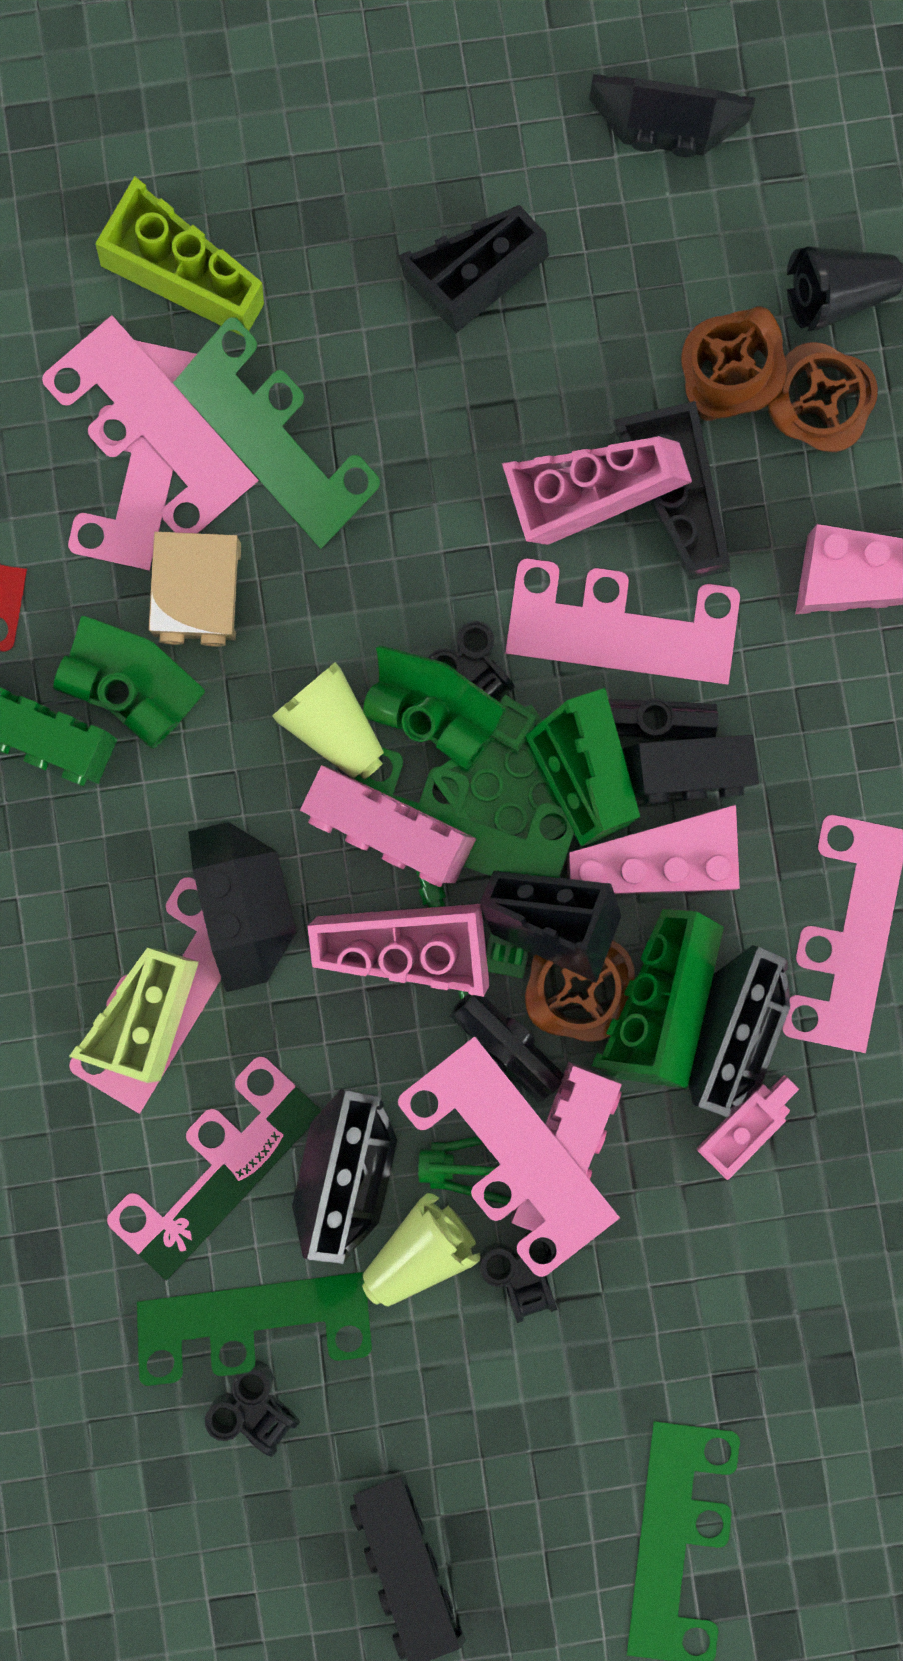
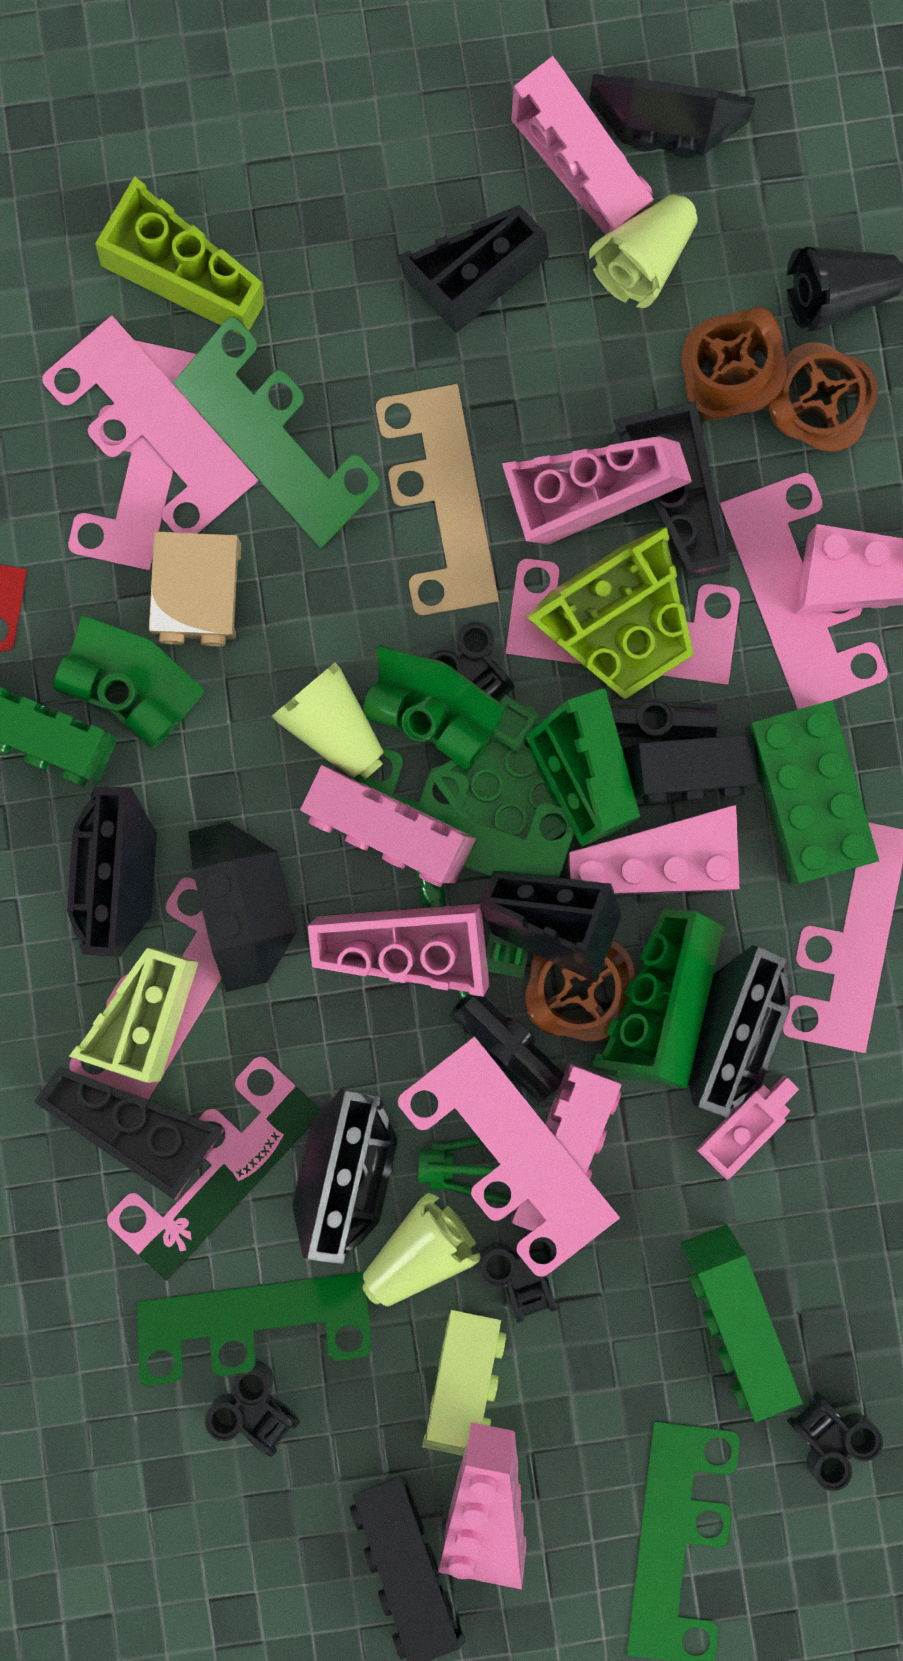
none -> black wedge [34,1067,225,1201]
none -> black wedge [67,787,157,957]
none -> tan piece [376,384,499,615]
none -> yellowish green wedge [422,1310,506,1456]
none -> bright pink wedge [438,1422,526,1590]
none -> bright pink wedge [511,56,654,235]
none -> lime wedge [526,527,694,699]
none -> yellowish green cone [589,194,698,308]
none -> green wedge [681,1224,803,1423]
none -> bright pink piece [719,473,888,709]
none -> green brick [745,700,879,885]
none -> black piece [787,1392,883,1491]

